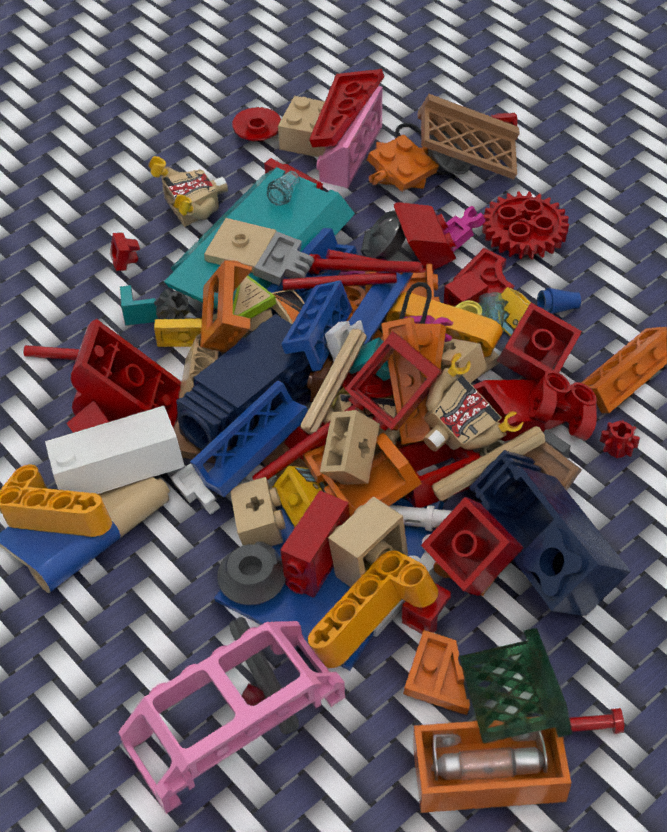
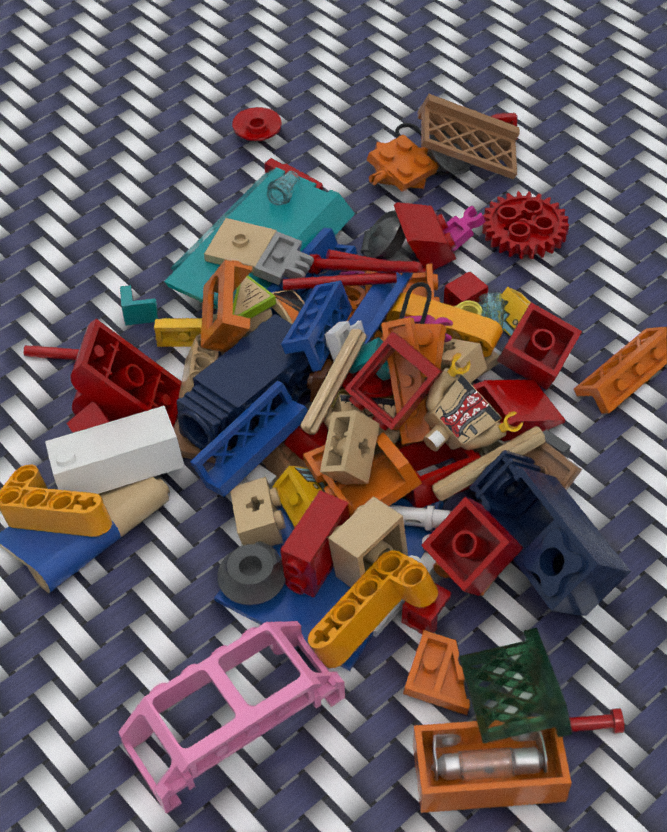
red tile [110,233,140,271] -> none
torso [149,156,228,227] -> none
dark grey gear [154,289,191,319] -> none
white plate [170,463,220,515] -> none
dark grey axle [229,617,299,734] -> none
dark red hinge [241,683,266,706] -> none
red bar [252,405,358,480] -> none
tan brick [278,96,326,157] -> none
red wing [309,69,385,148] -> none
bright pink slope [316,86,383,188] -> none
red tile [453,248,514,305] -> none
red piece [529,370,597,441] -> none
blue cone [537,287,581,314] -> none
red gear [600,420,640,459] -> none

